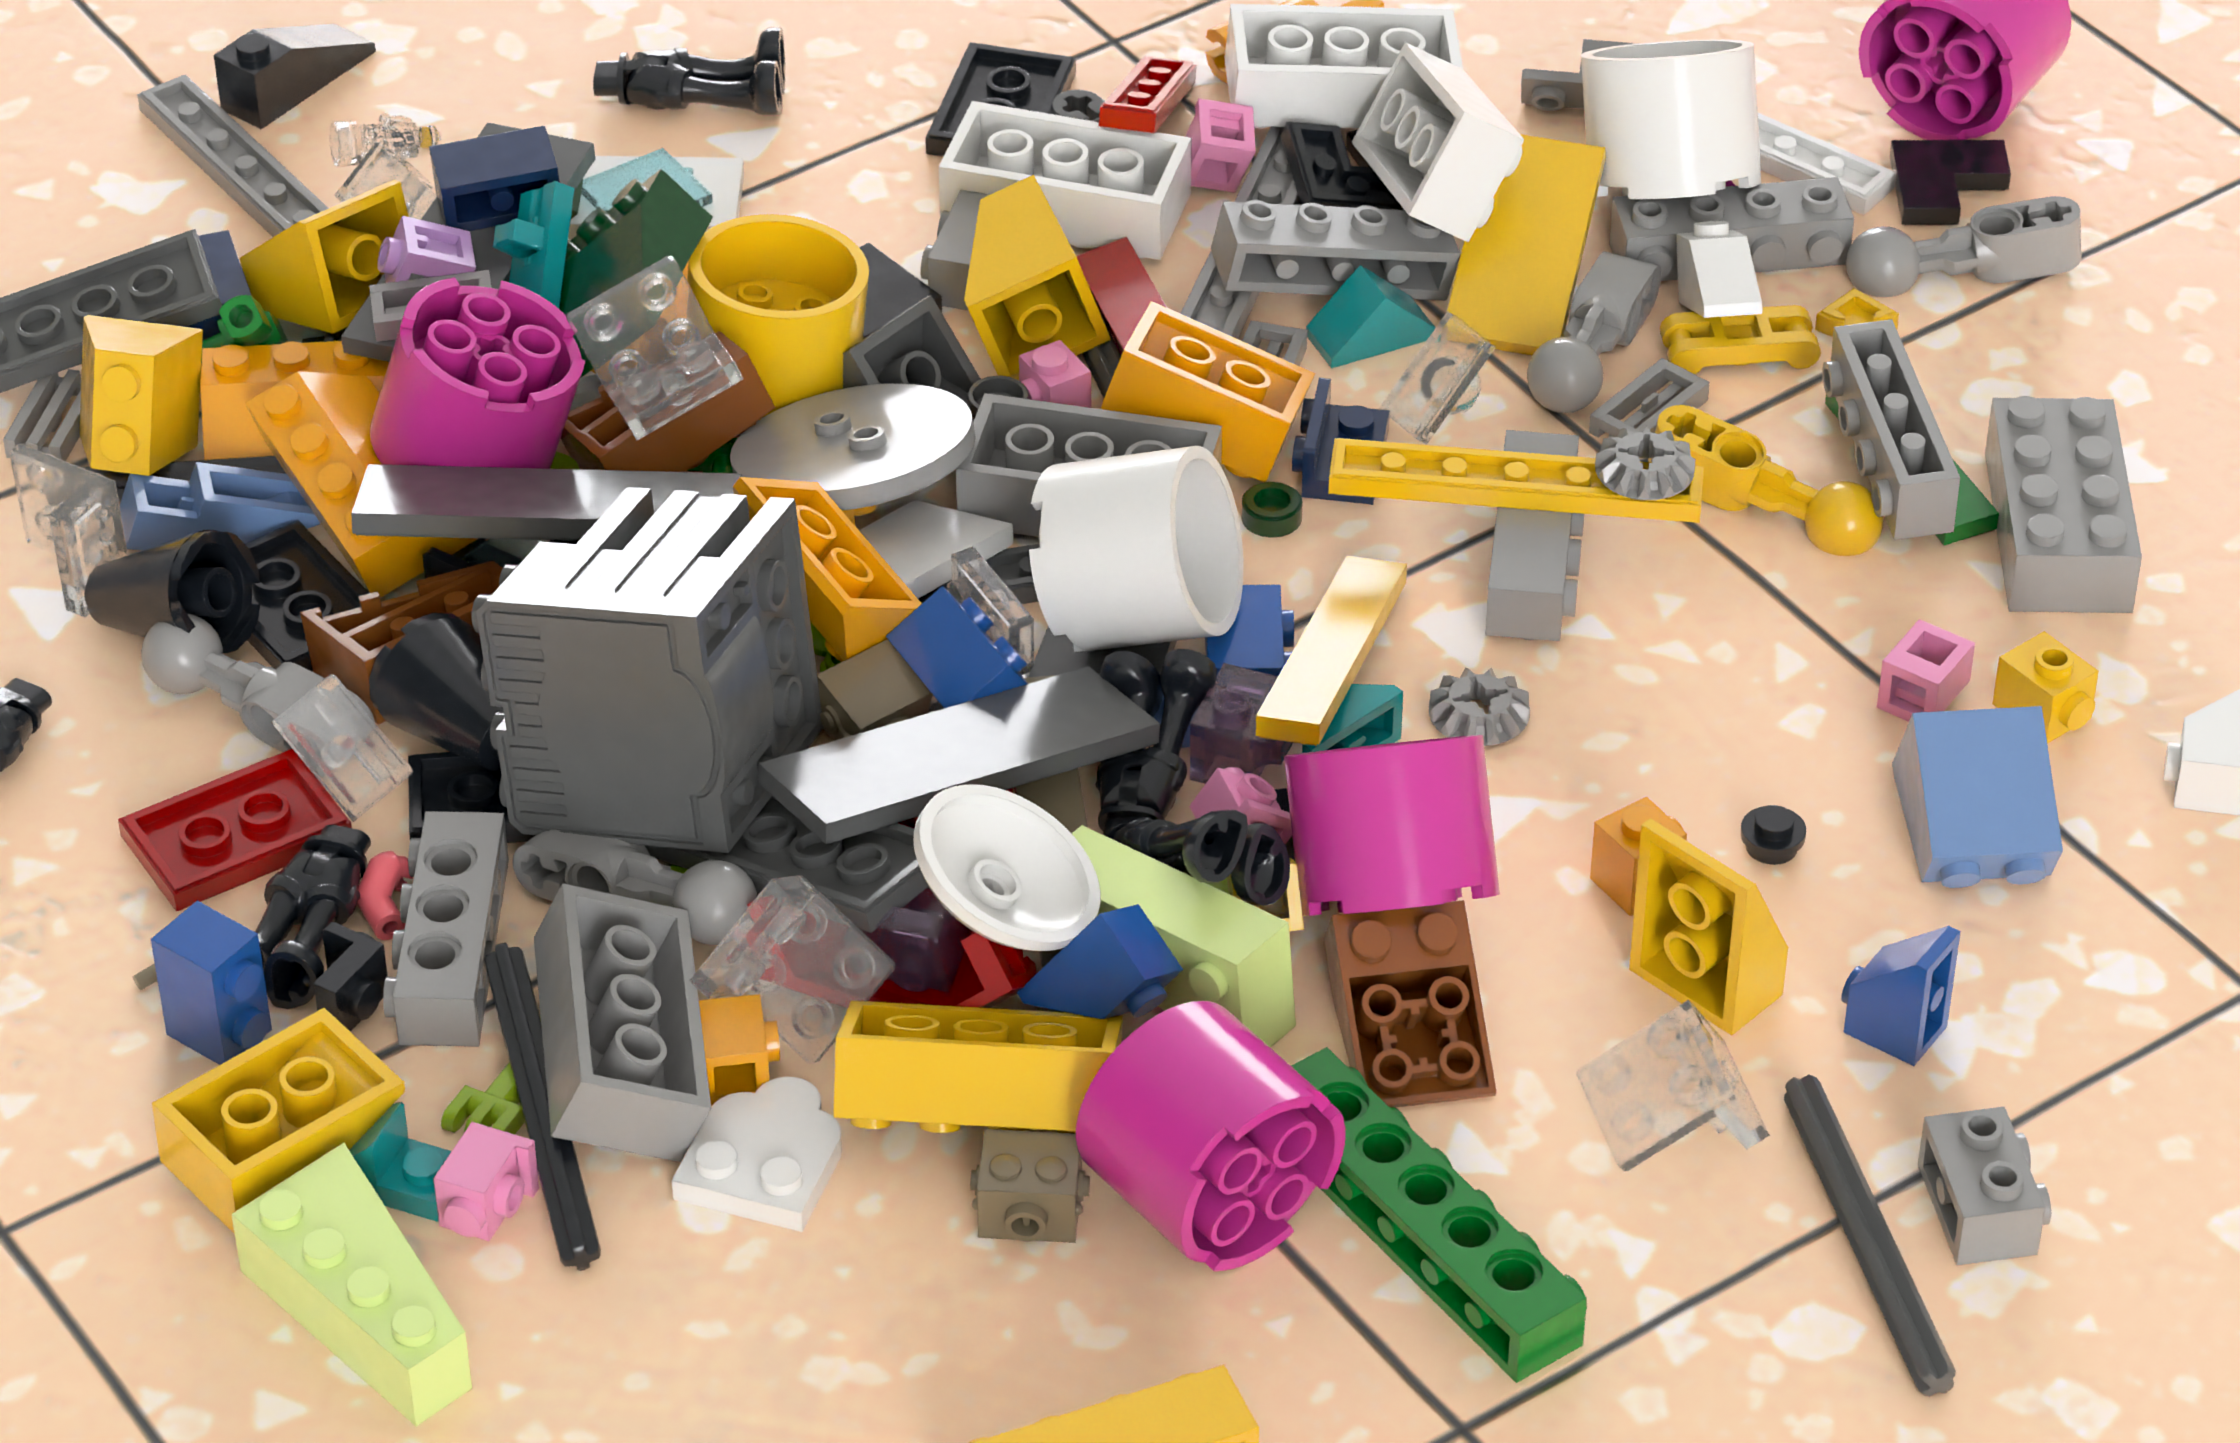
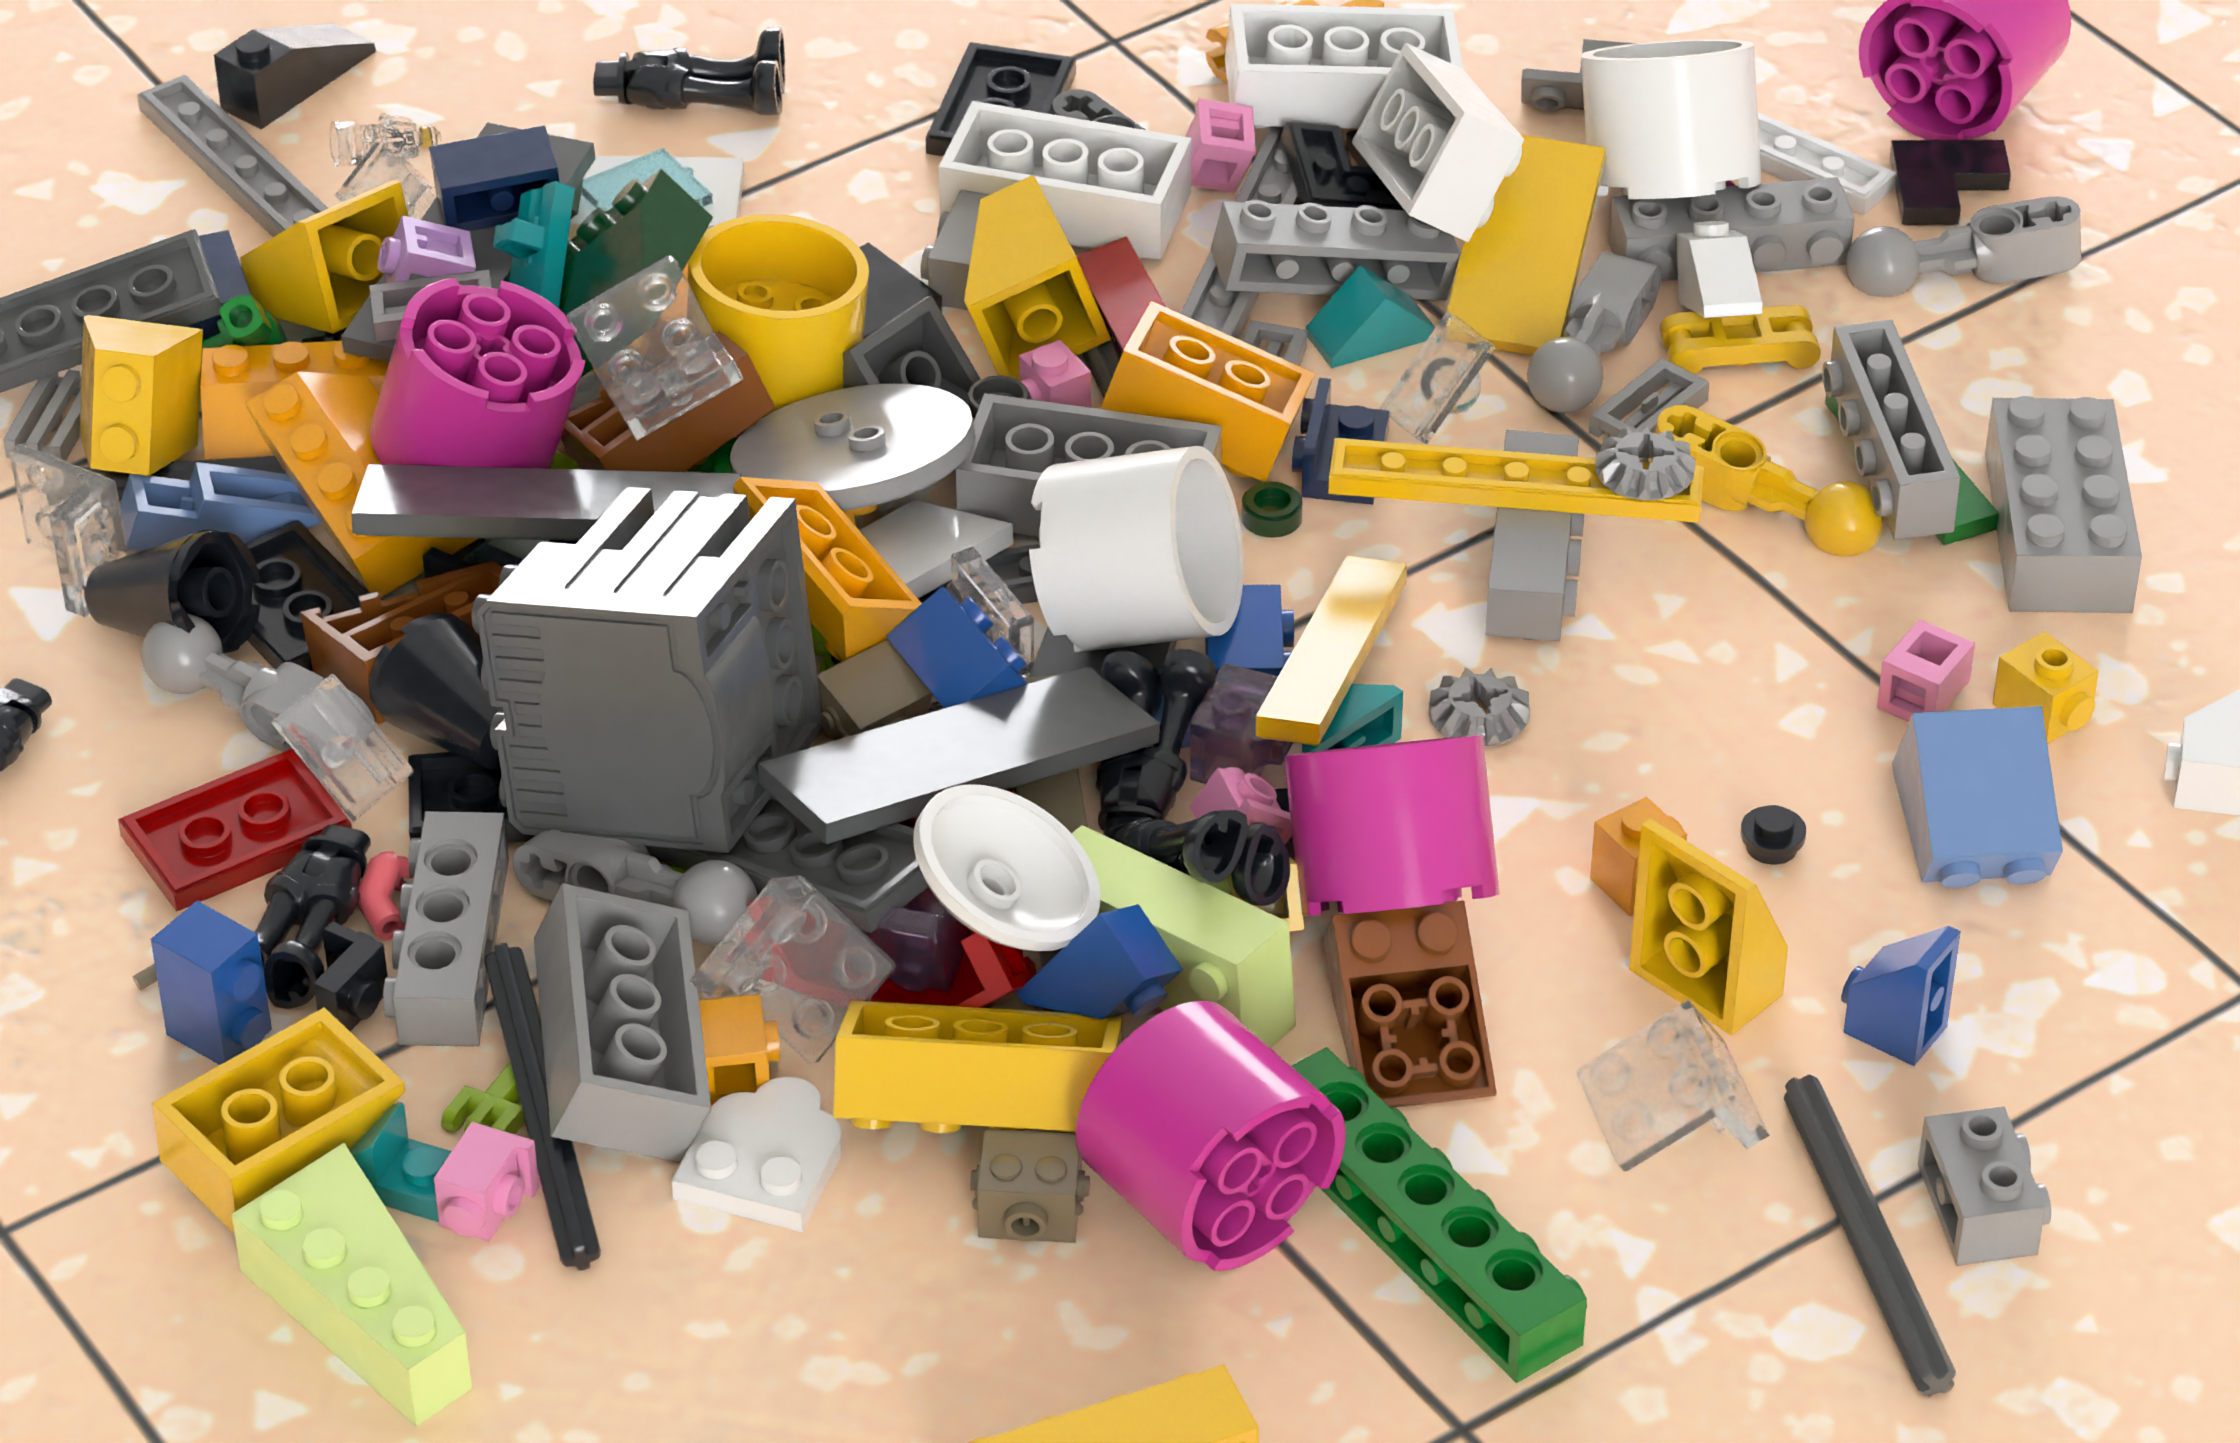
tile [1099,56,1197,133] -> none
yellow tile [1815,288,1899,337] -> none

